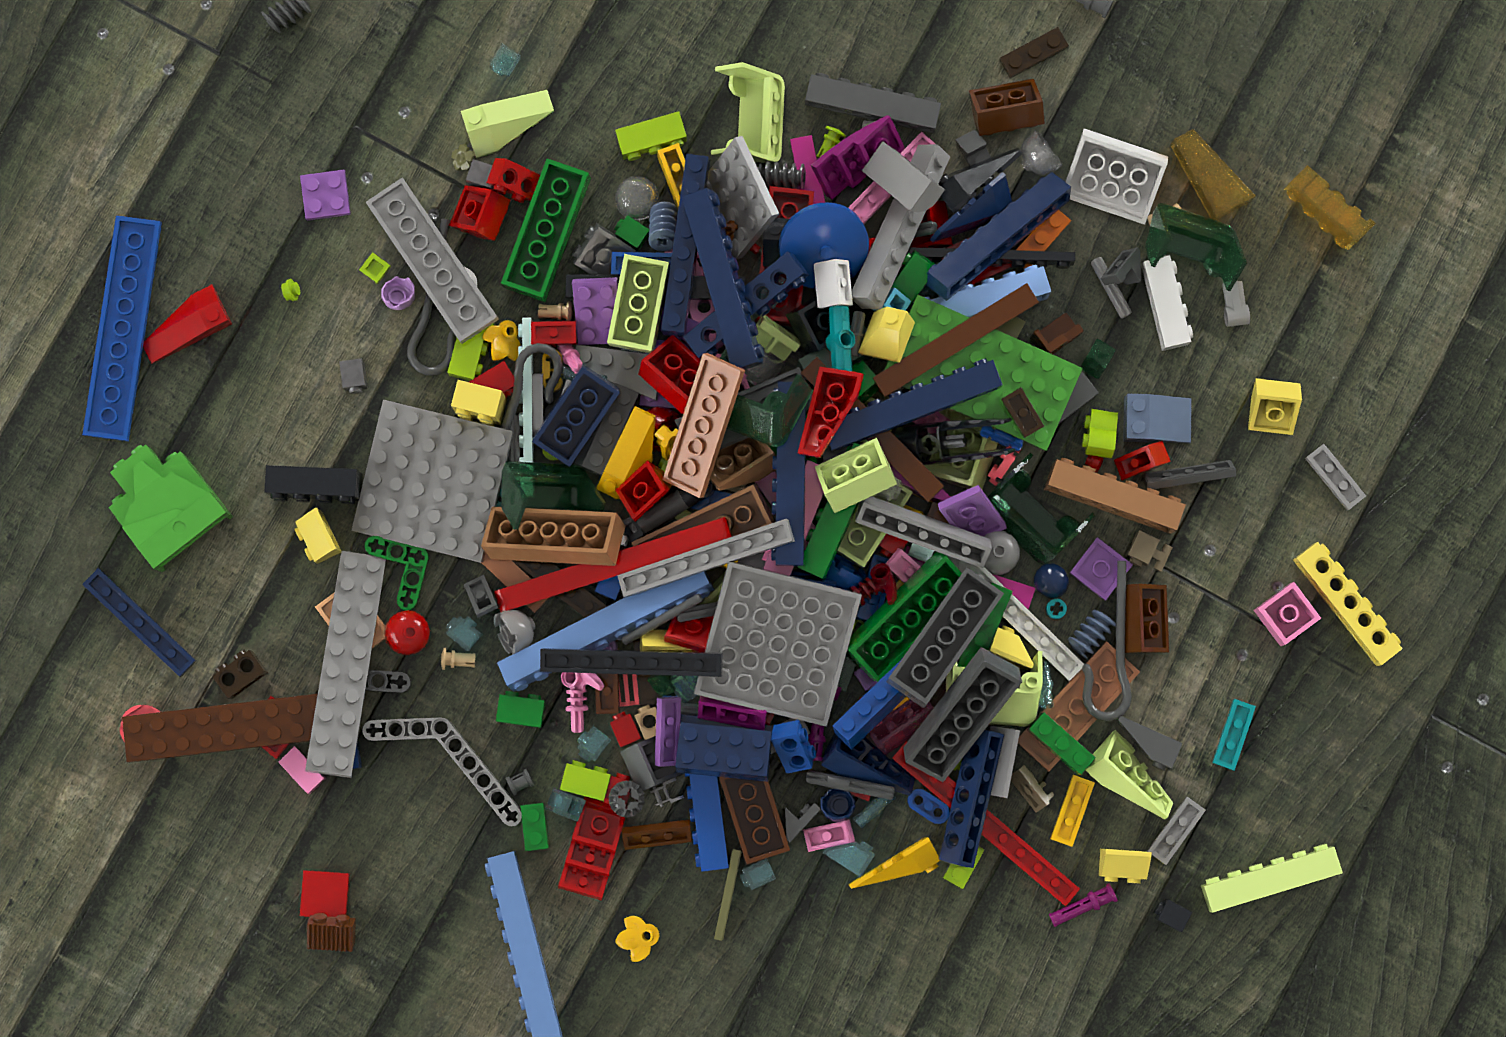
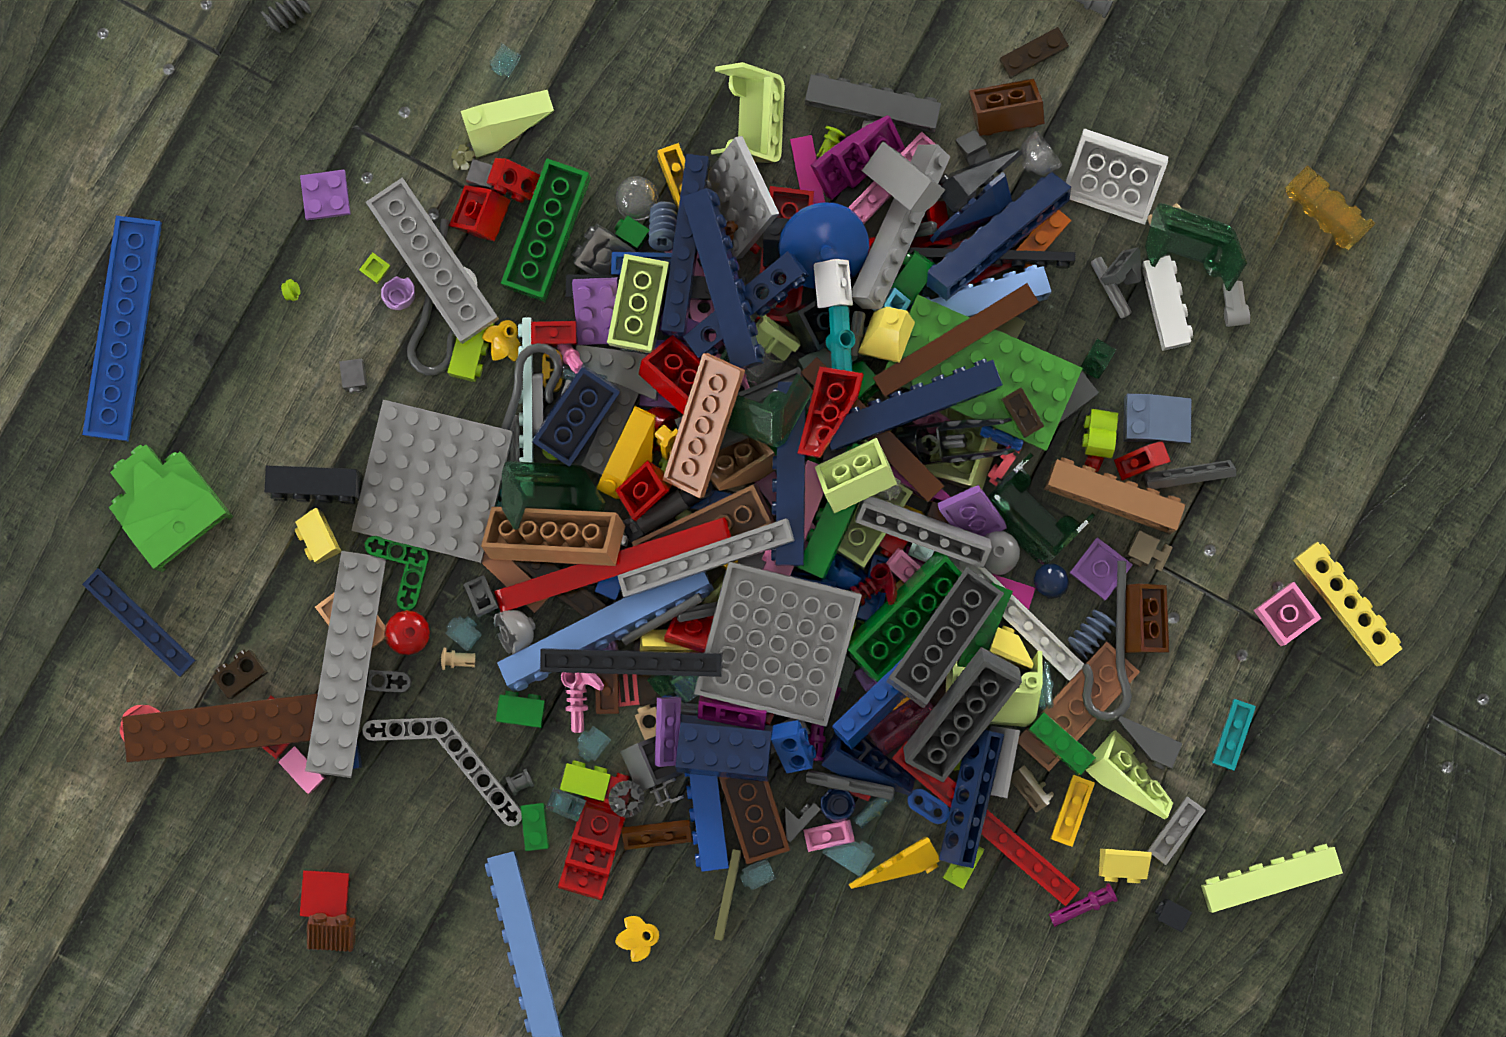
red wedge [143,285,232,364] -> none
light yellow brick [451,380,507,427] -> none
red slope [469,361,514,398] -> none
tan pin [538,301,573,321] -> none
red brick [610,711,642,748] -> none
lime brick [615,111,687,161] -> none
dark grey piece [758,161,806,189] -> none
reddish brown panel [1030,313,1084,355] -> none
teal bush [1046,599,1067,619] -> none
clear yellow wedge [1170,129,1256,222] -> none
light yellow slope [1248,378,1302,435] -> none
light grey plate [1305,444,1366,511] -> none

